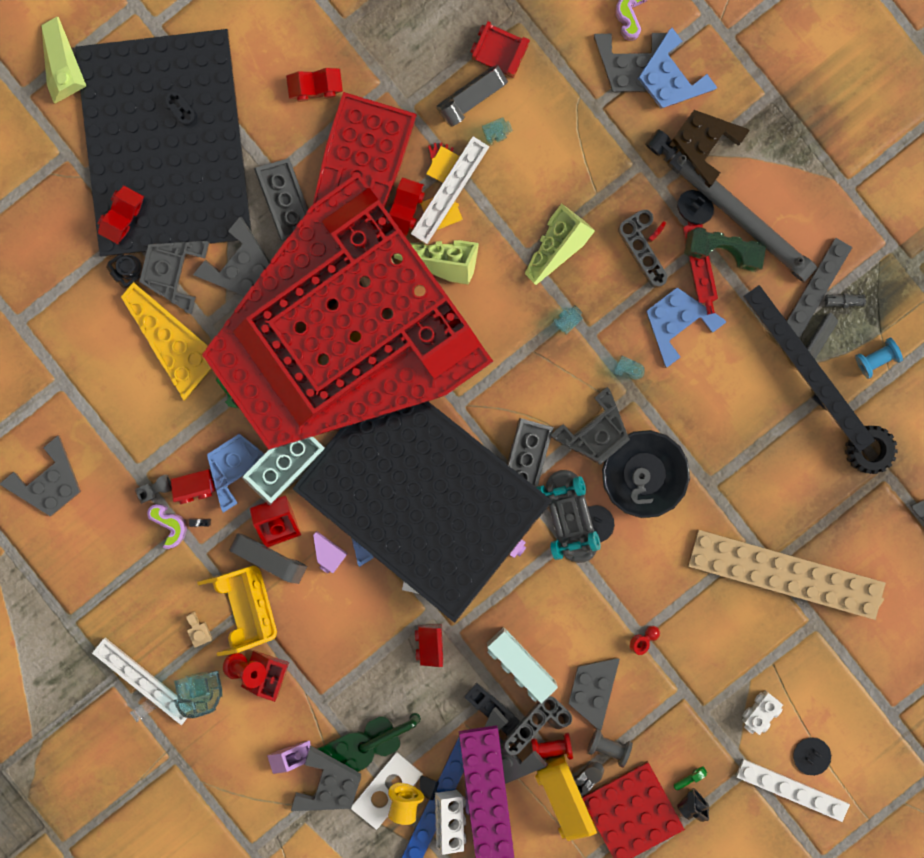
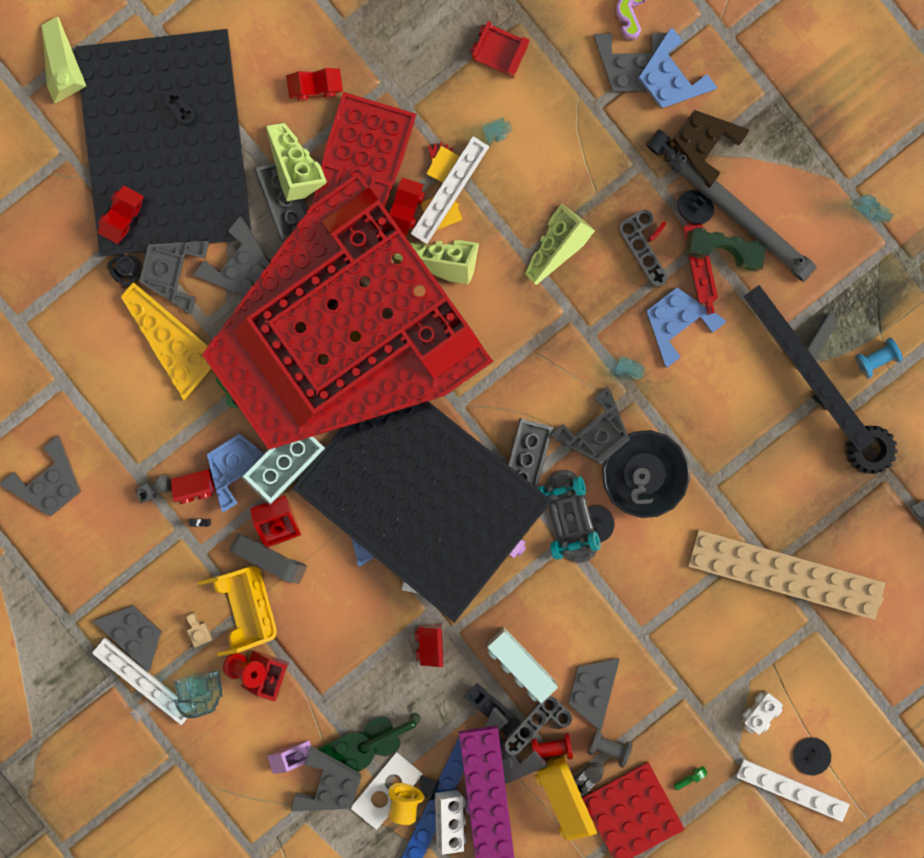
lavender animal [147,504,187,549] -> none
lavender slope [313,531,348,573] -> none
dark grey beam [436,65,508,127] -> none
clear light blue brick [553,305,583,335] -> none
red plate [630,626,660,655] -> none
black piece [677,788,709,822] -> none
dark grey plate [786,238,853,338] -> none
dark grey pin [825,293,866,308] -> none
none -> dark grey wing [94,605,162,672]
none -> yellowish green wedge [266,123,327,201]
none -> clear light blue plate [851,194,894,223]

